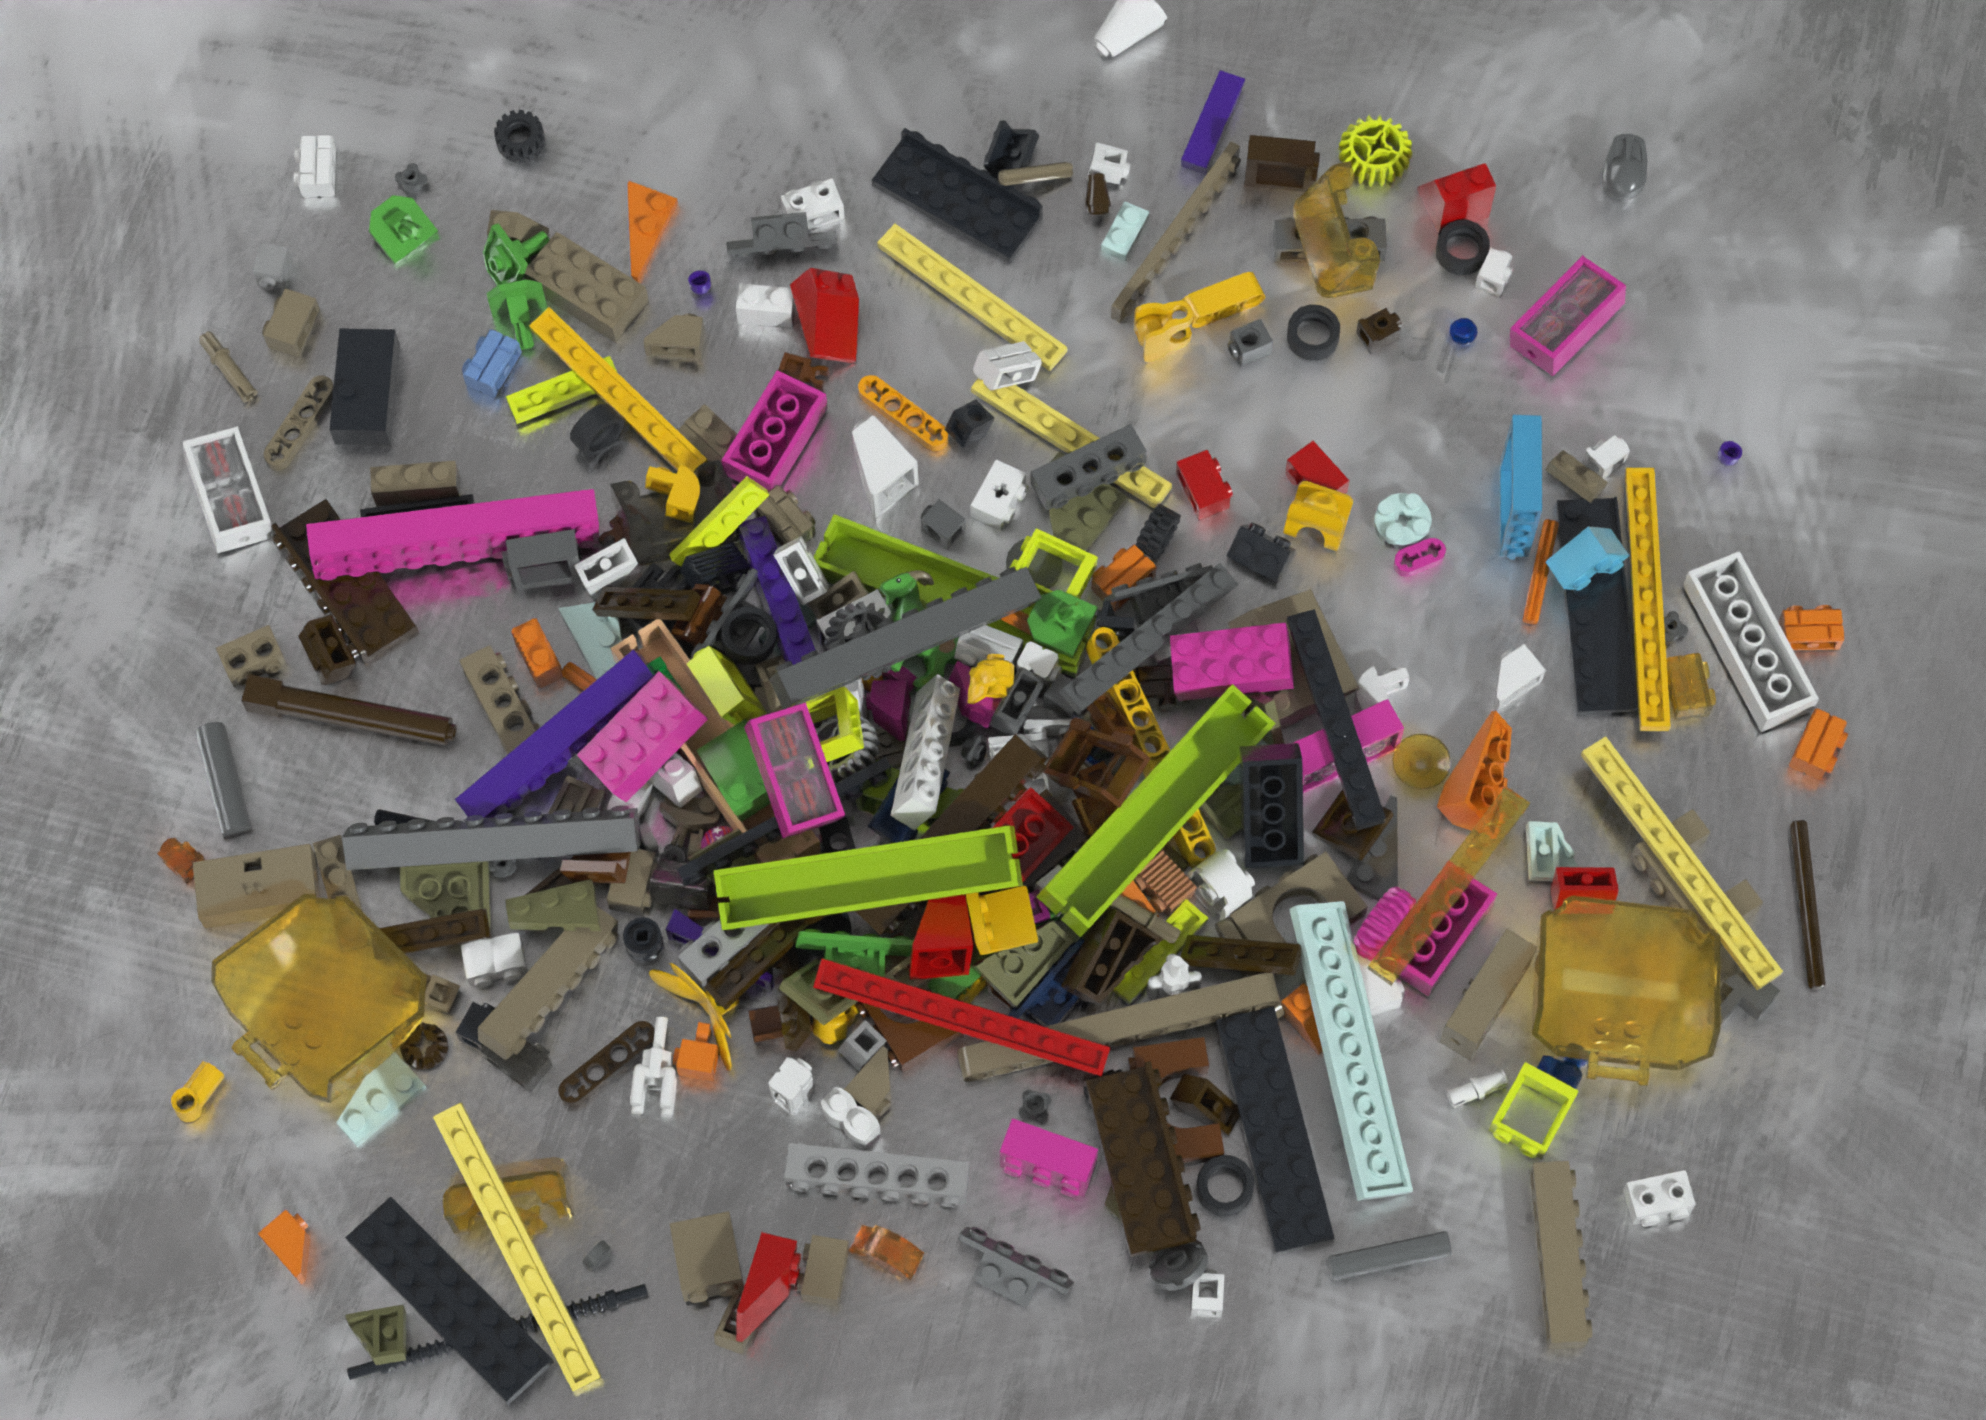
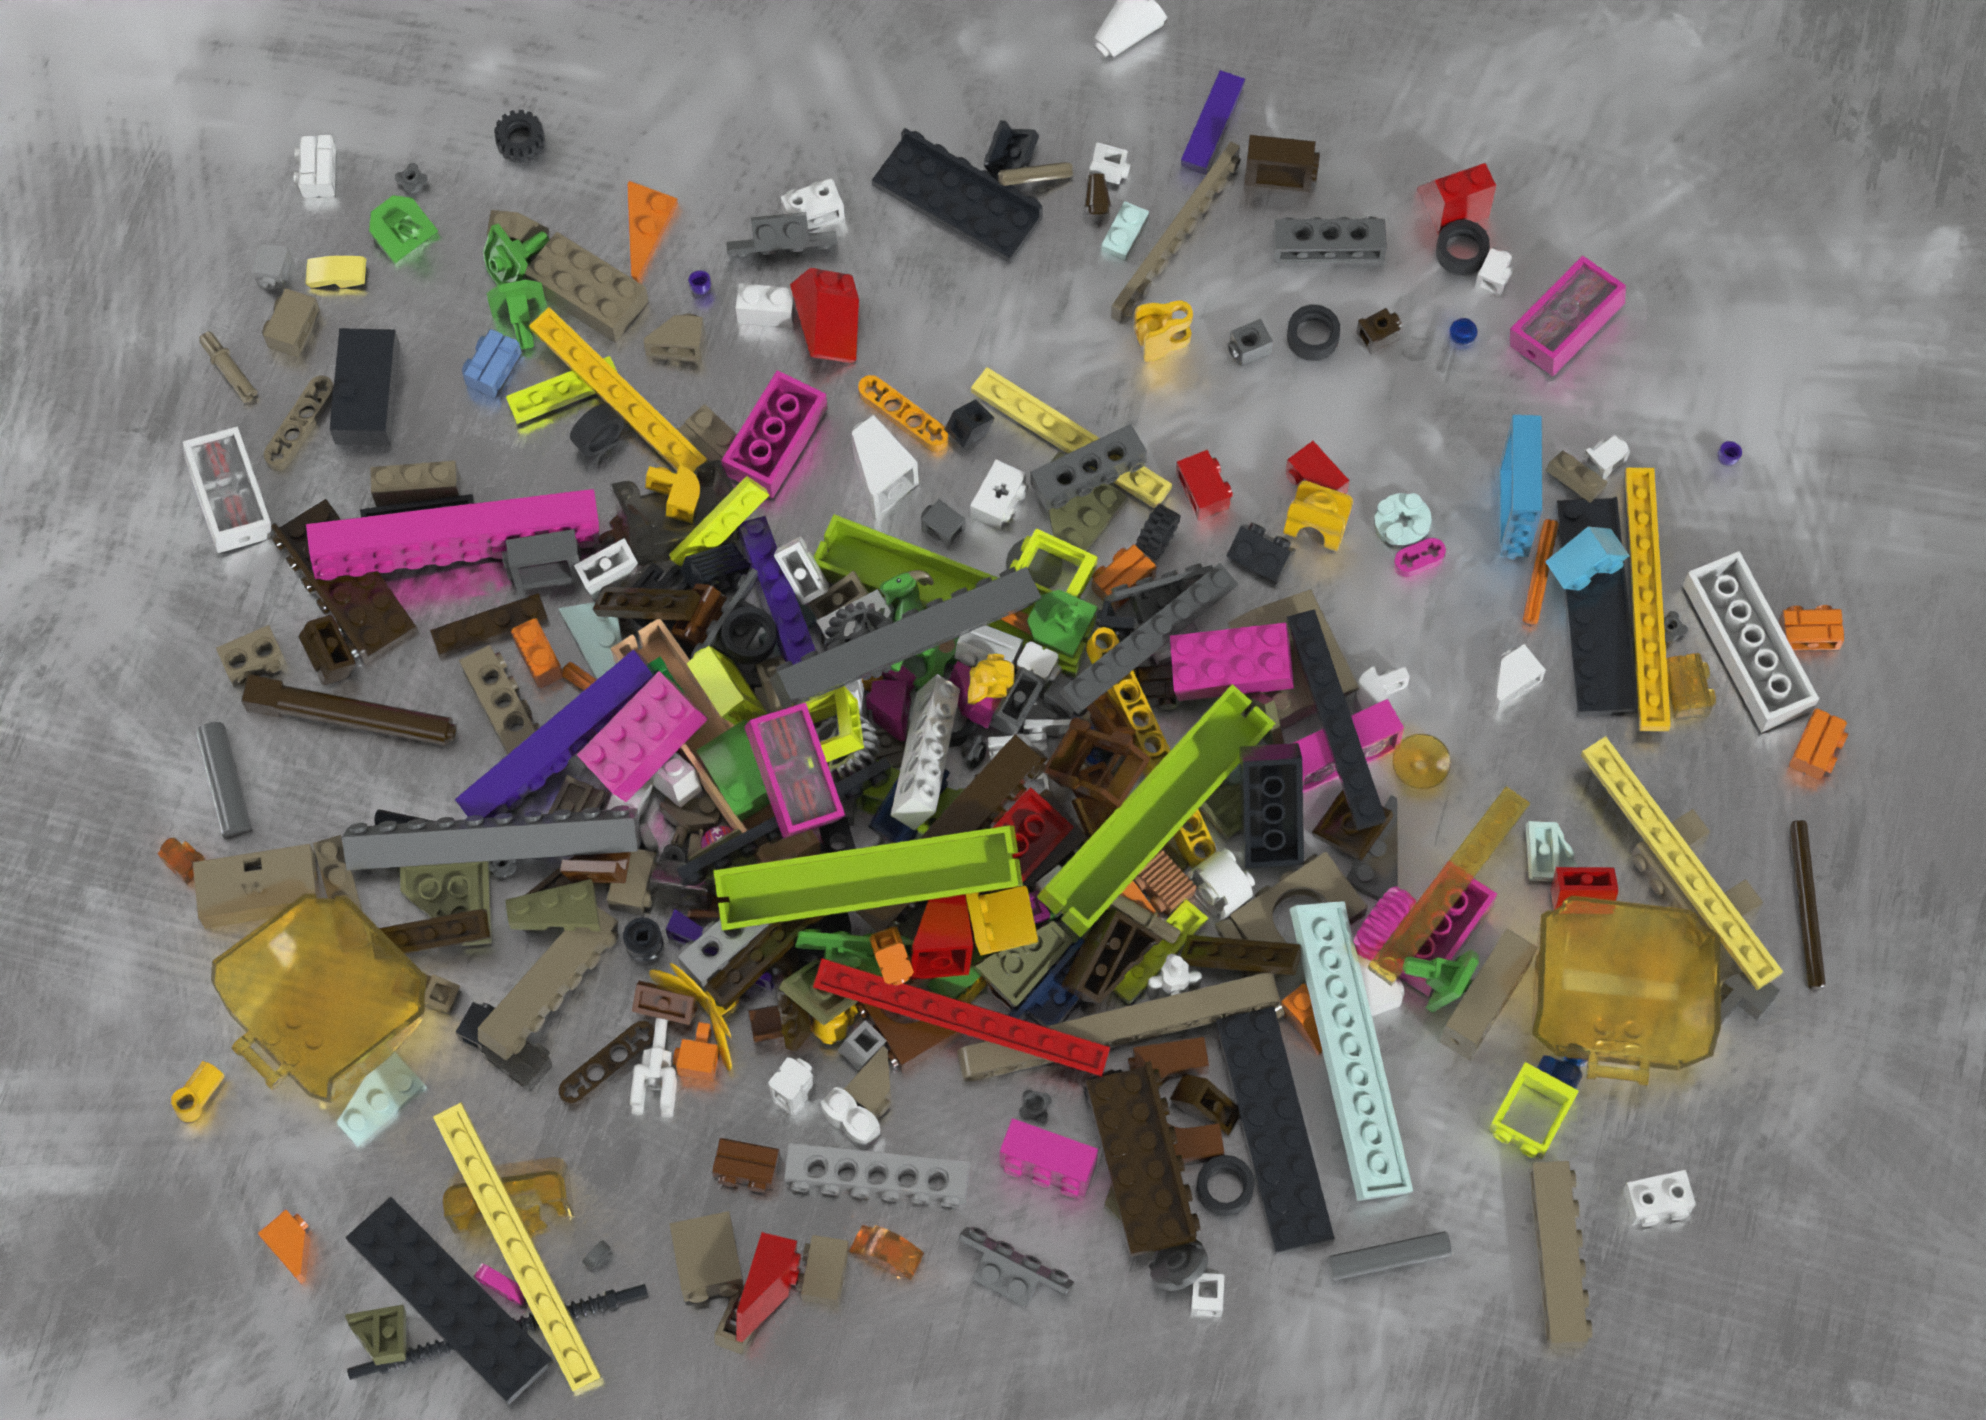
dark brown gear [400,1022,448,1070] -> none
white brick [461,933,528,988] -> none
dark tan brick [754,485,816,546] -> none
reddish brown plate [778,352,829,390] -> none
light yellow plate [877,223,1067,371] -> none
white brick [973,341,1042,391] -> none
yellow beam [1182,272,1266,328] -> none
clear yellow windscreen [1293,161,1380,298] -> none
neon yellow gear [1338,115,1413,187] -> none
orange wedge [1437,711,1512,838] -> none
white pin [1446,1069,1509,1109] -> none
dark grey helmet [1602,134,1648,201] -> none
none -> light yellow slope [305,256,366,288]
none -> dark brown plate [430,593,549,659]
none -> dark pink beam [473,1263,526,1307]
none -> reddish brown panel [632,980,698,1025]
none -> reddish brown brick [712,1138,781,1193]
none -> orange brick [869,926,914,985]
none -> bright green piece [1402,949,1479,1013]

